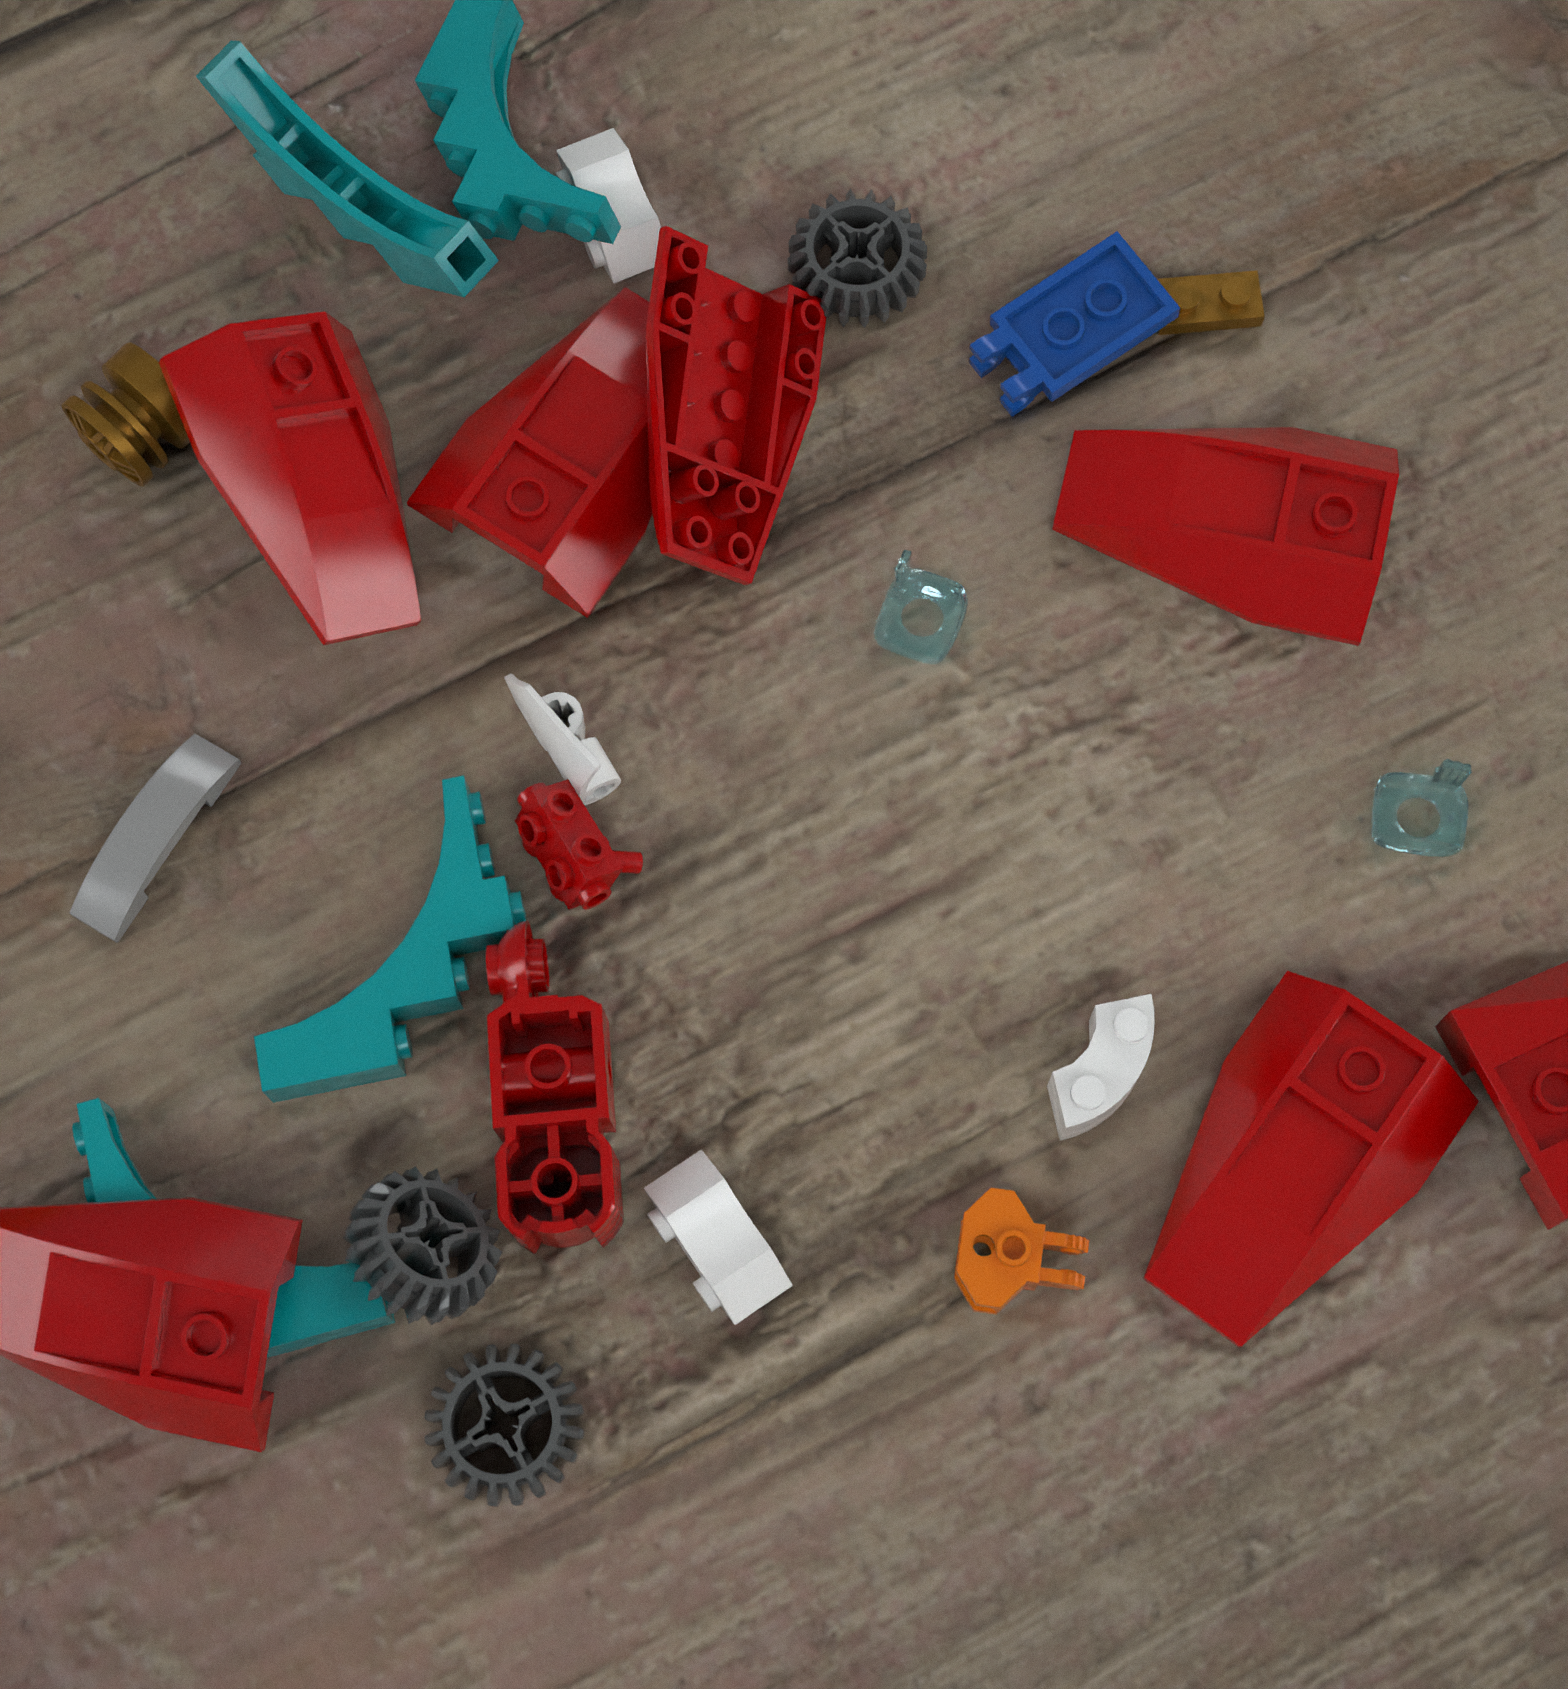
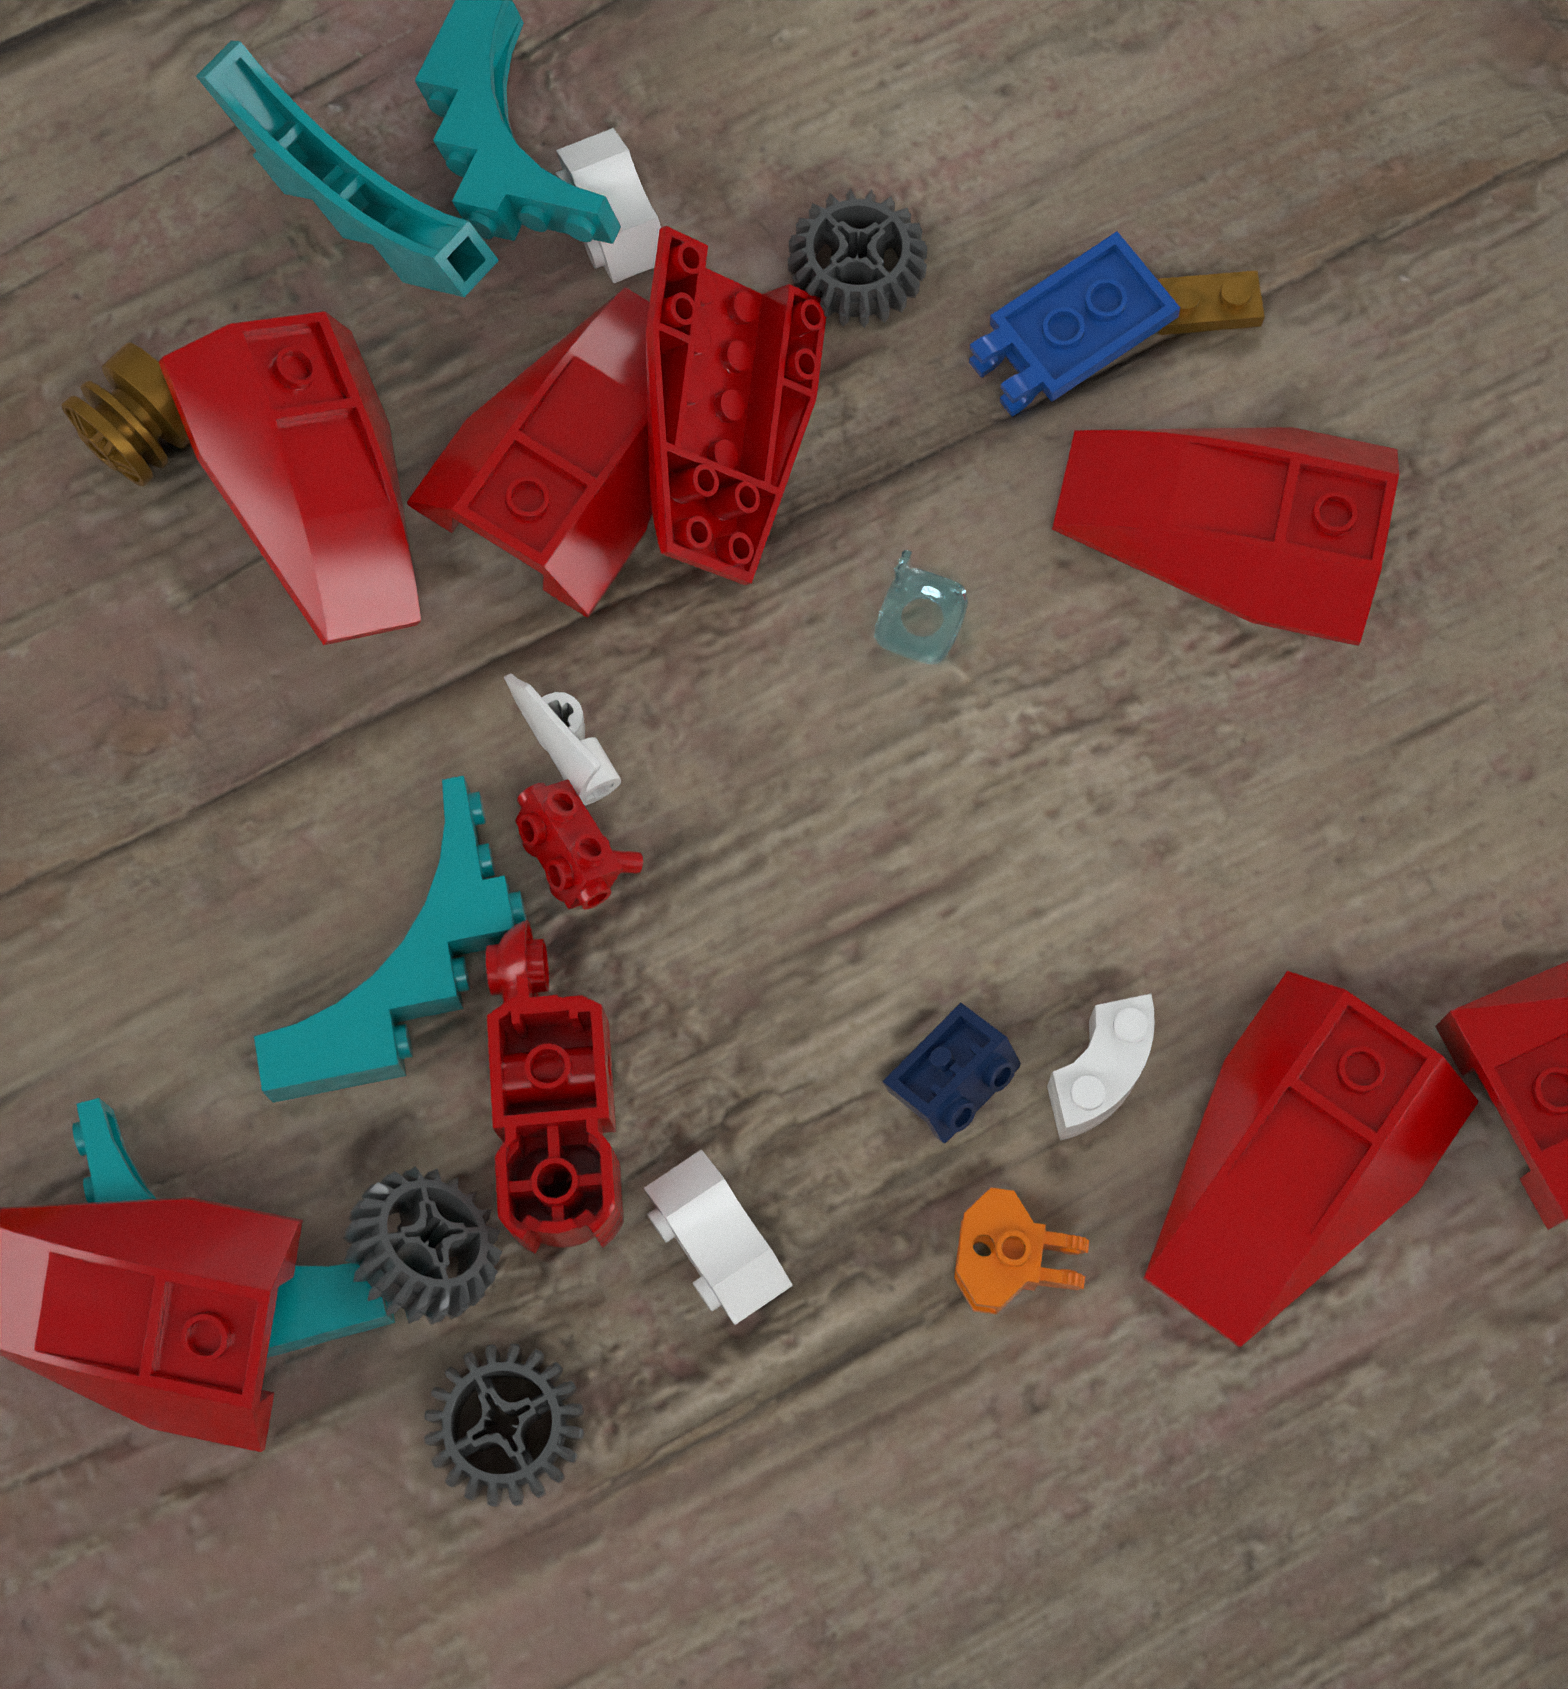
light grey slope [70,734,242,943] -> none
clear light blue piece [1371,759,1472,857] -> none
none -> dark blue bracket [882,1002,1021,1143]

